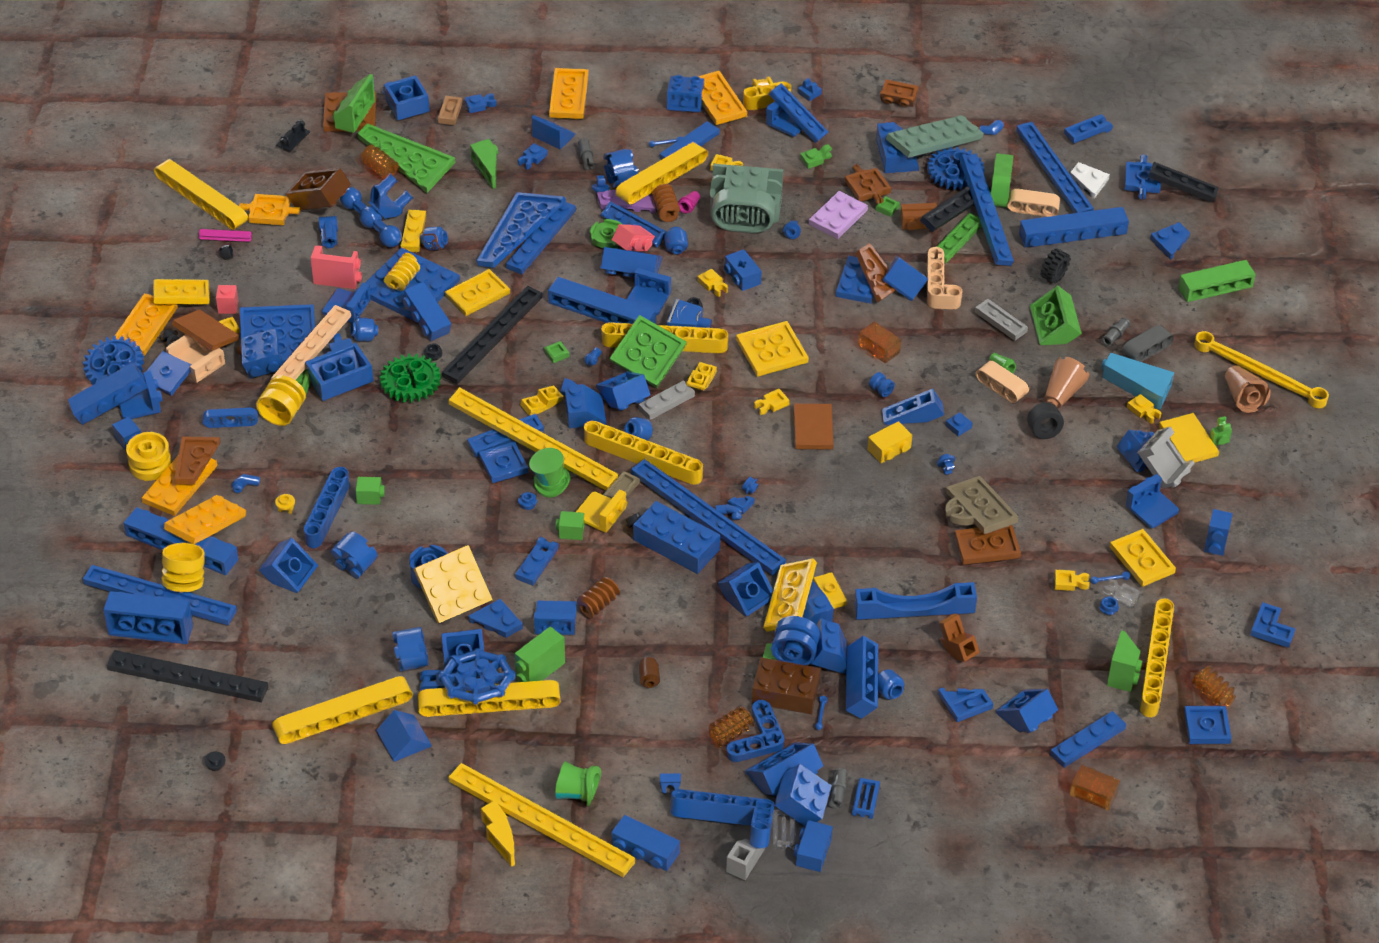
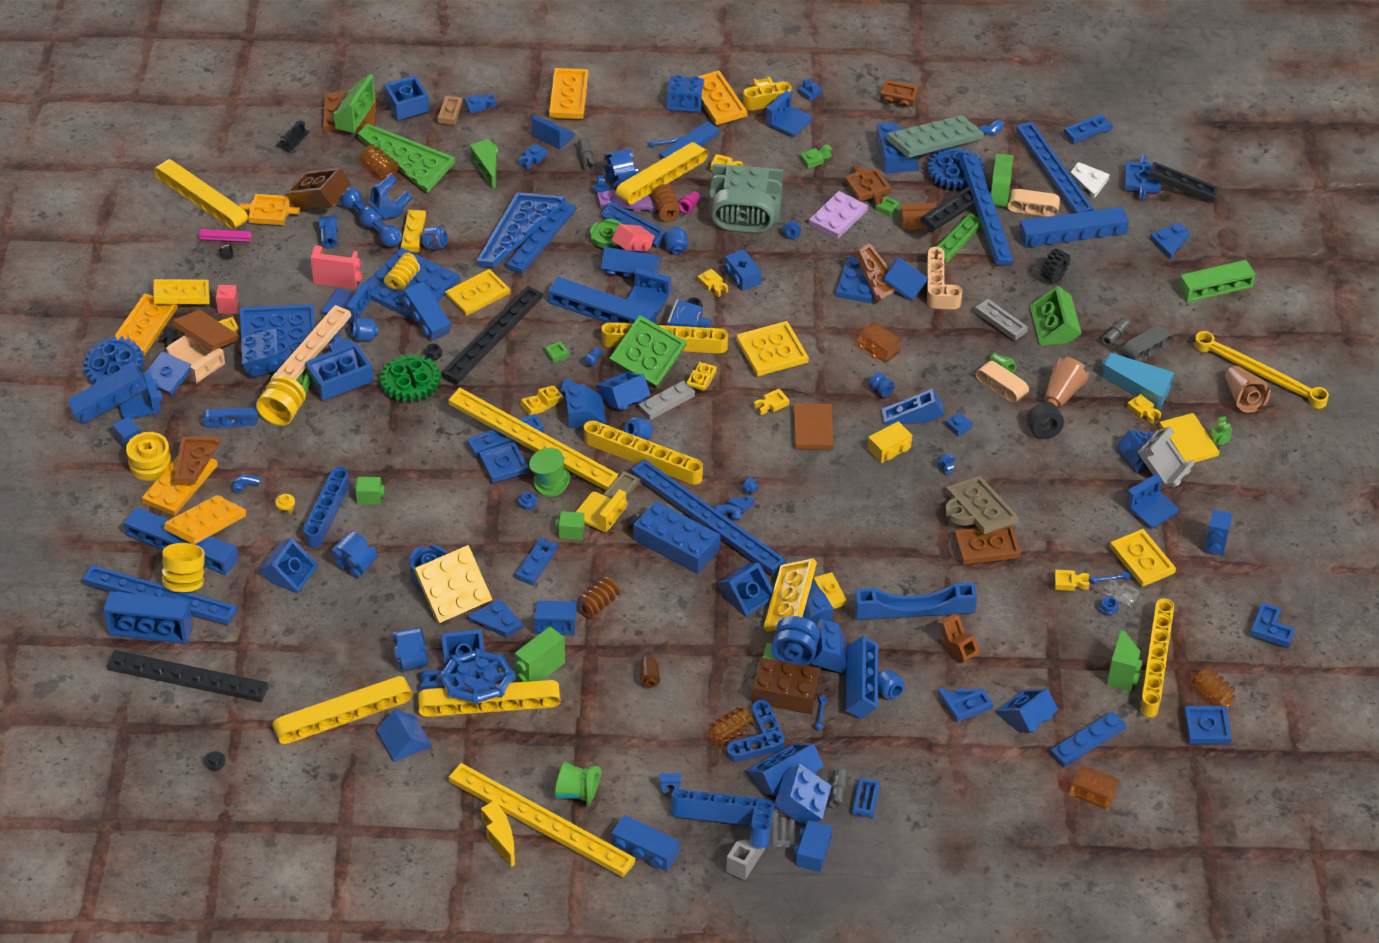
blue tile [769,83,828,143] -> none

